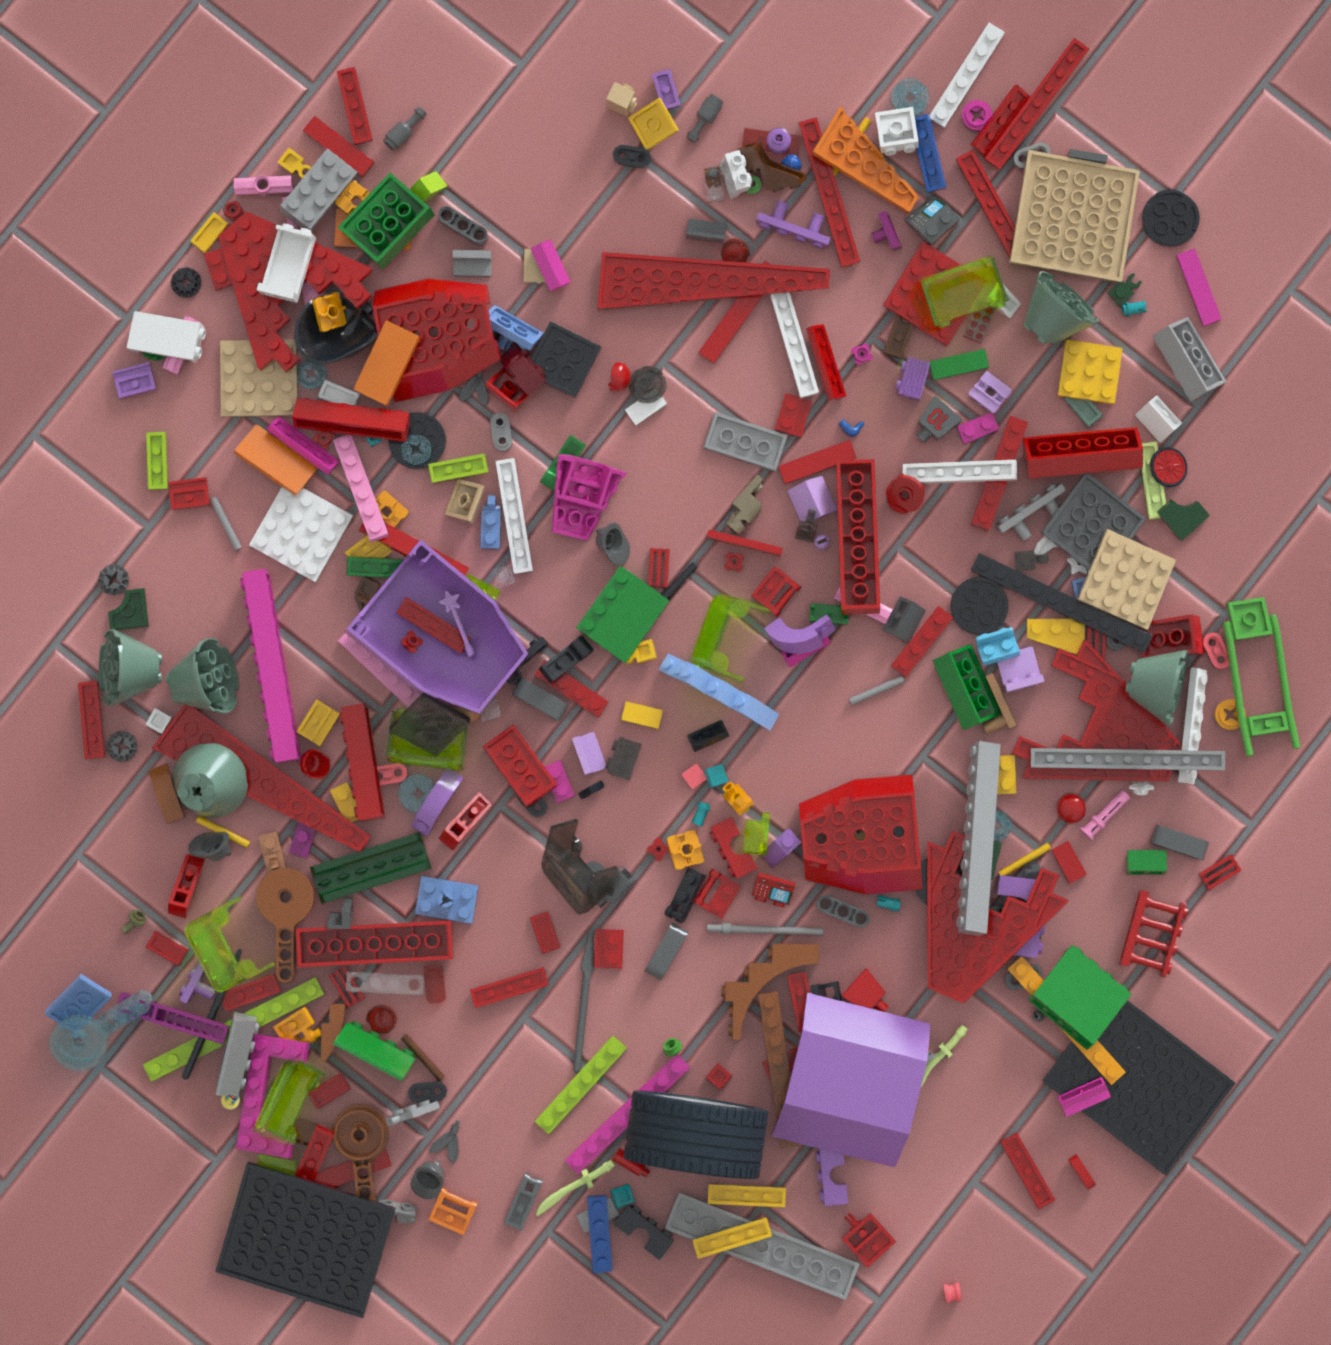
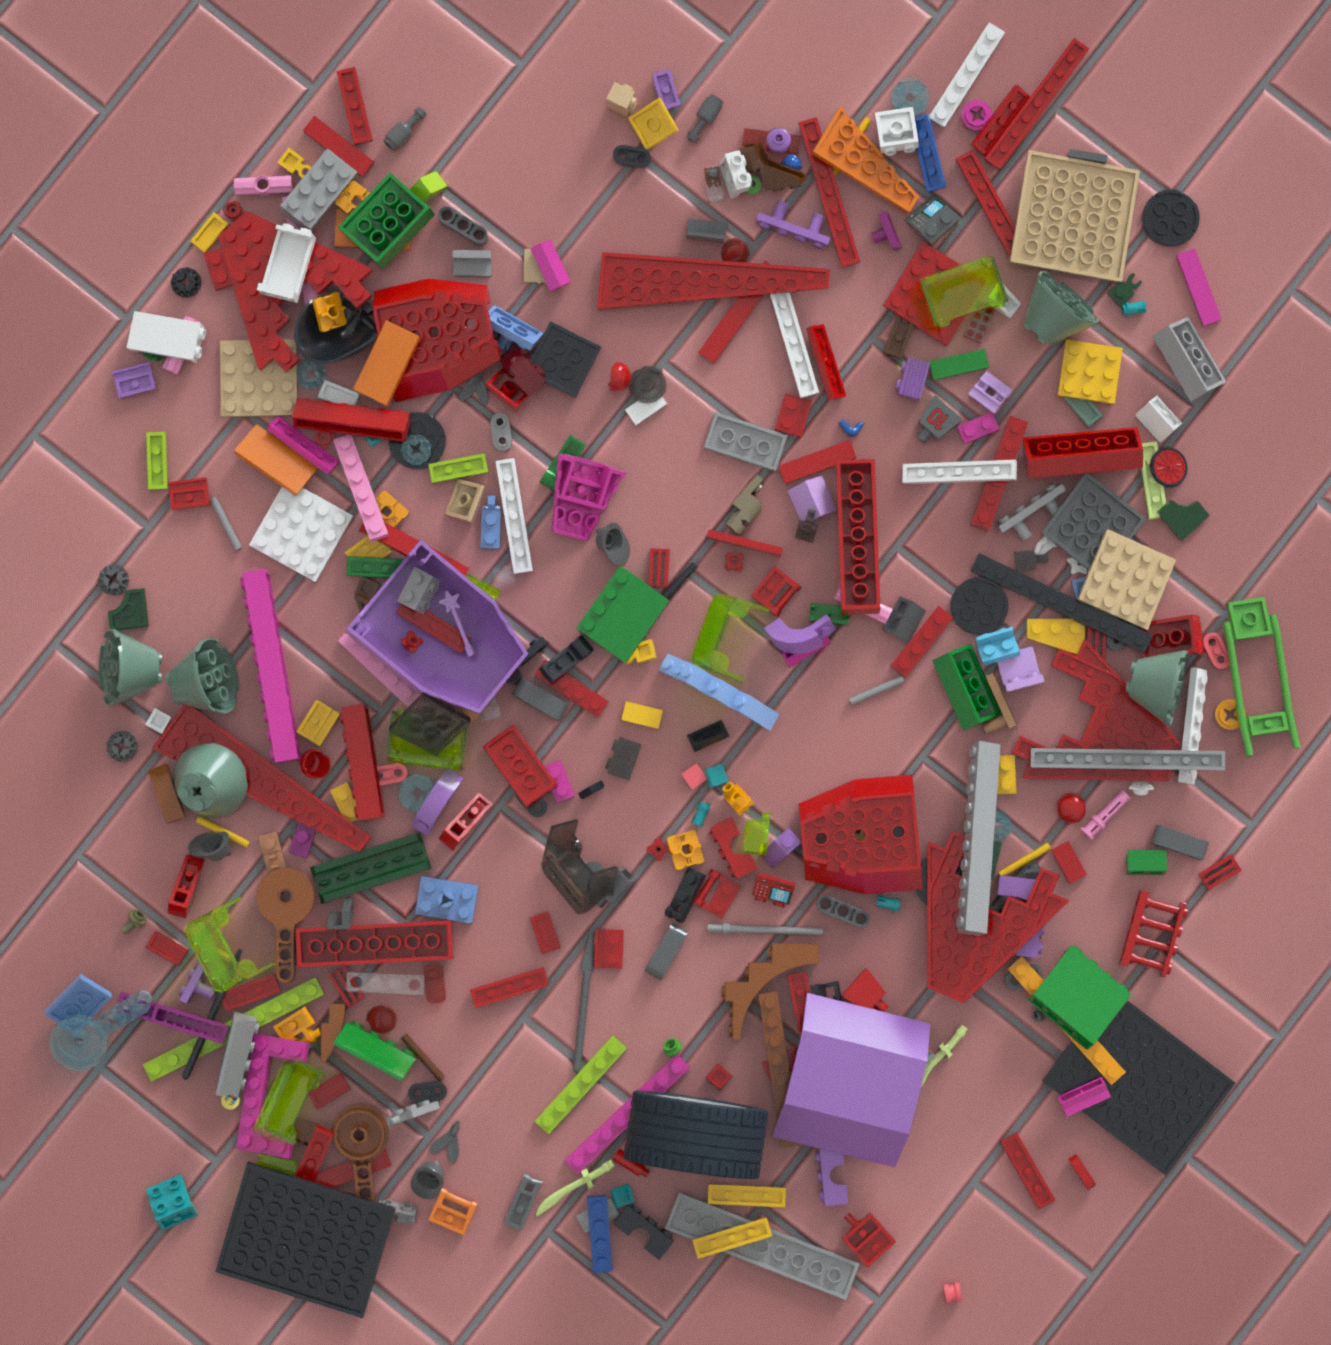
red plate [78,681,105,759] -> none
lavender panel [572,732,607,776] -> none
lavender hinge [814,534,830,550] -> none
dark pink plate [851,343,873,365] -> none
red plate [886,474,925,514] -> none
light grey plate [1013,142,1051,169] -> none
none -> teal bracket [146,1174,199,1231]
none -> light grey bracket [397,567,441,614]

